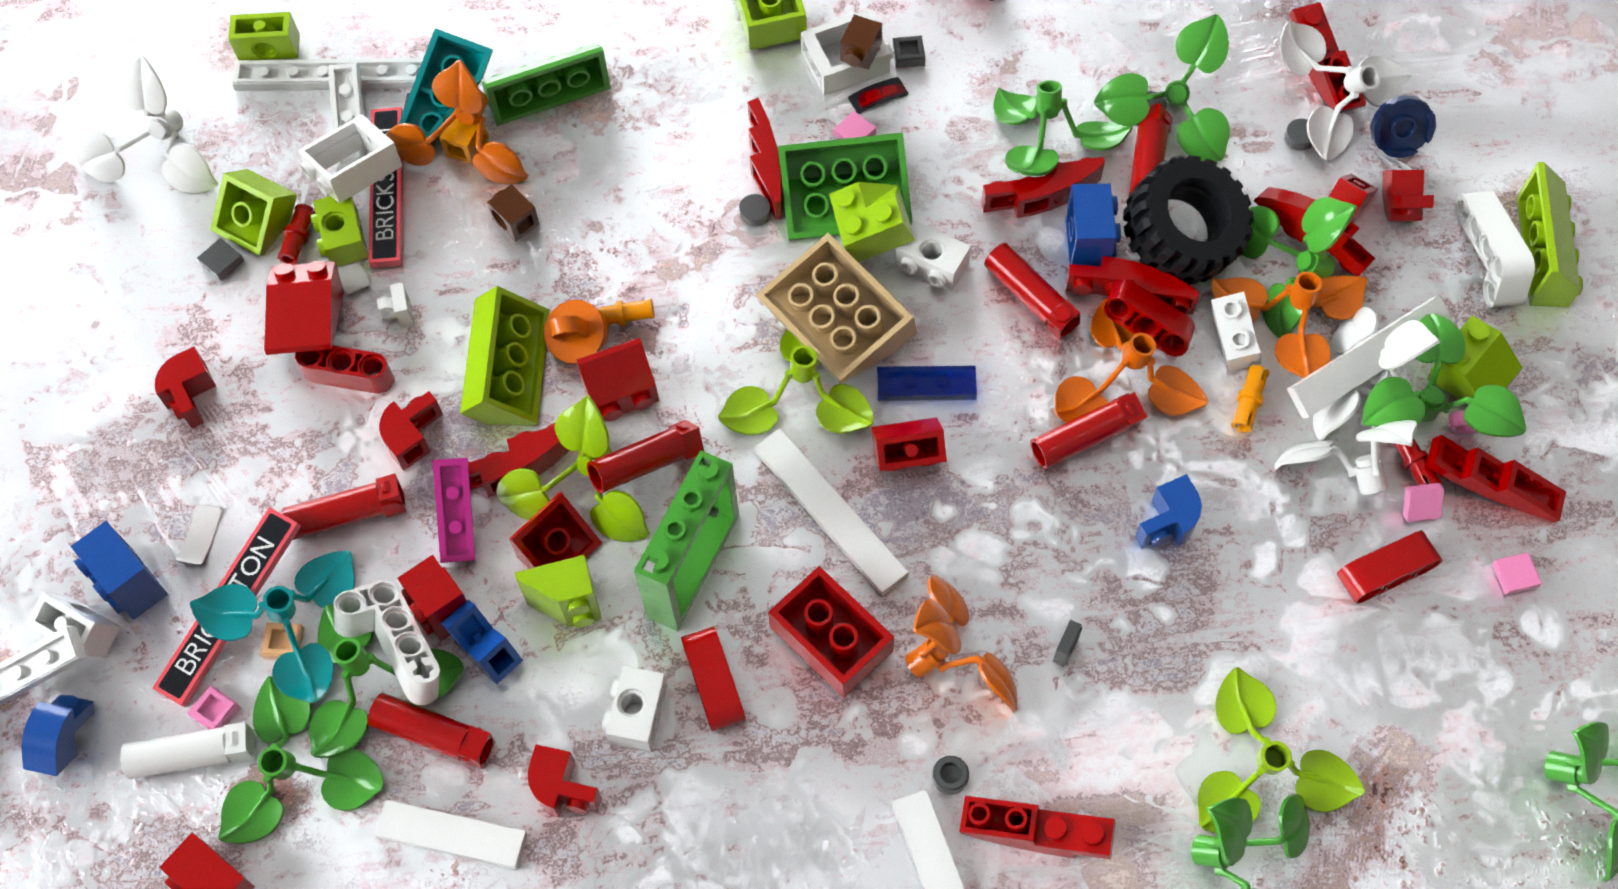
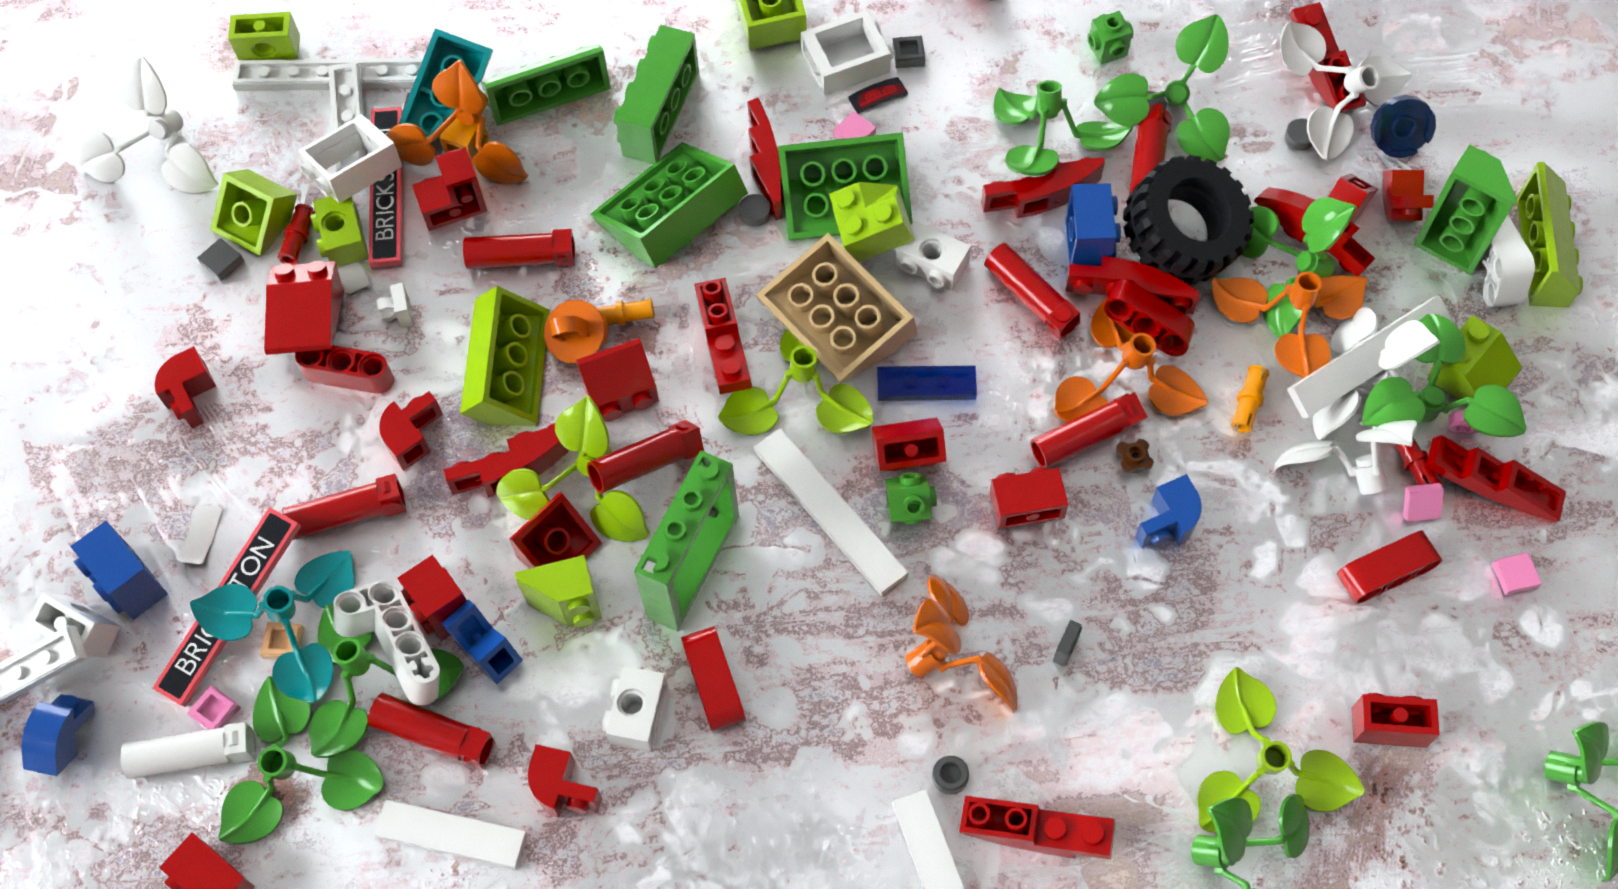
dark pink plate [432,457,476,563] -> none
reddish brown brick [487,184,540,242] -> none
red brick [768,566,894,699] -> none
reddish brown brick [840,15,882,70] -> none
white brick [1211,292,1261,372] -> none
none -> red brick [412,147,488,231]
none -> red piece [463,229,575,269]
none -> bright green slope [590,142,748,268]
none -> bright green brick [614,24,699,164]
none -> red slope [694,278,752,395]
none -> bright green brick [885,472,937,524]
none -> red brick [989,467,1069,530]
none -> bright green brick [1087,11,1134,65]
none -> reddish brown plate [1116,439,1154,473]
none -> red brick [1351,693,1440,748]
none -> bright green slope [1413,144,1517,275]

